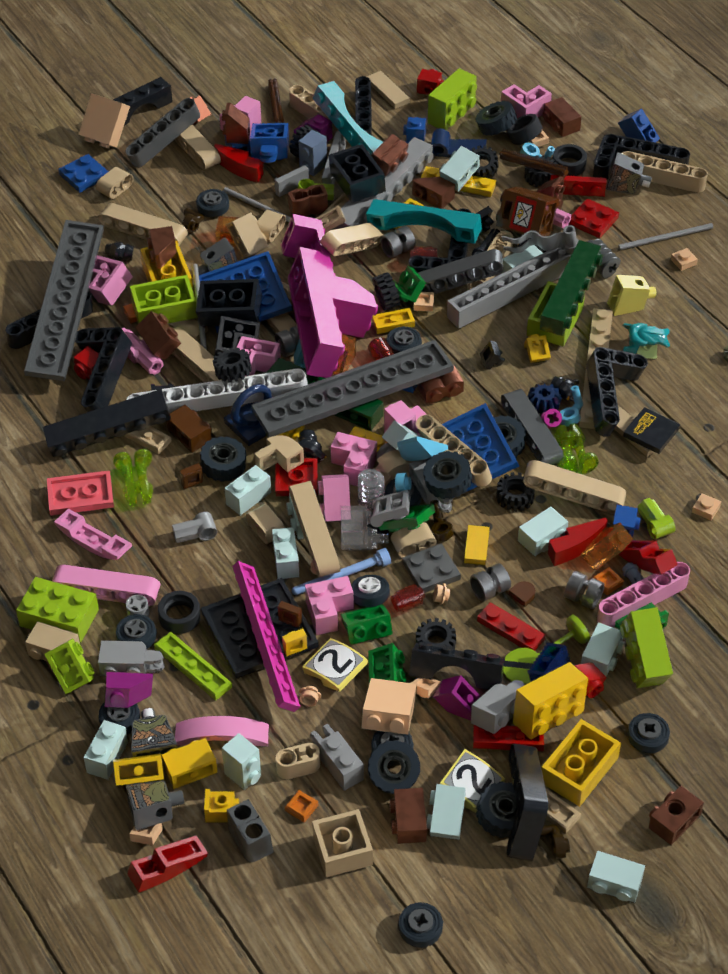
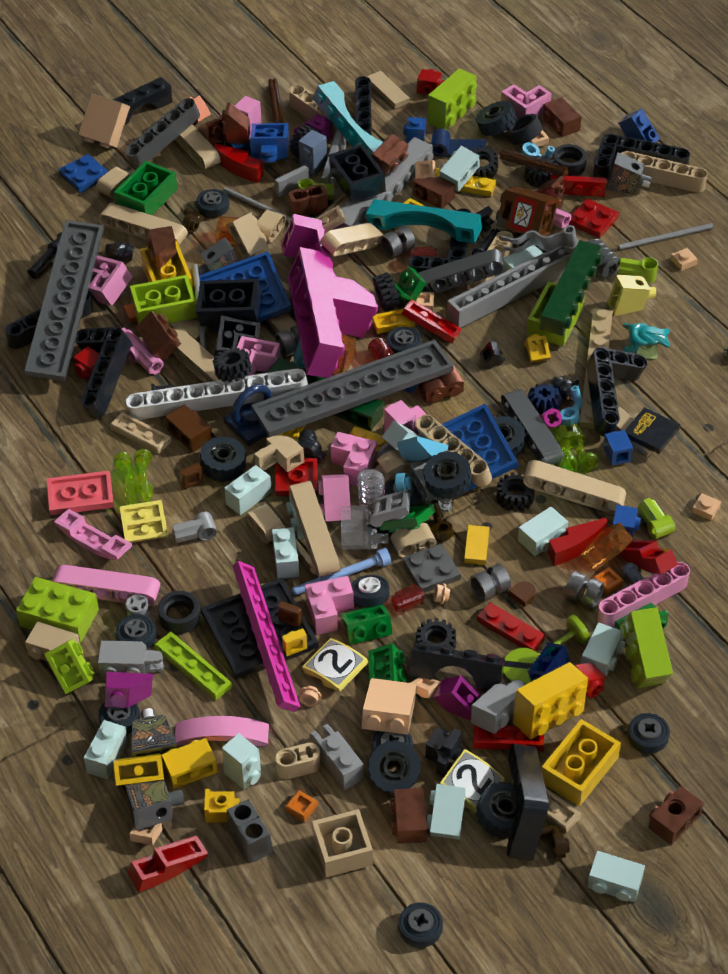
black brick [43,389,171,457] -> none
none -> black pin [27,232,62,279]
none -> green brick [114,160,178,215]
none -> light yellow slope [120,500,168,543]
none -> copper slope [198,117,225,147]
none -> red plate [402,299,462,344]
none -> light nougat plate [415,160,435,179]
none -> black brick [425,727,463,777]
none -> blue brick [603,430,633,466]
none -> lime piece [618,258,658,283]

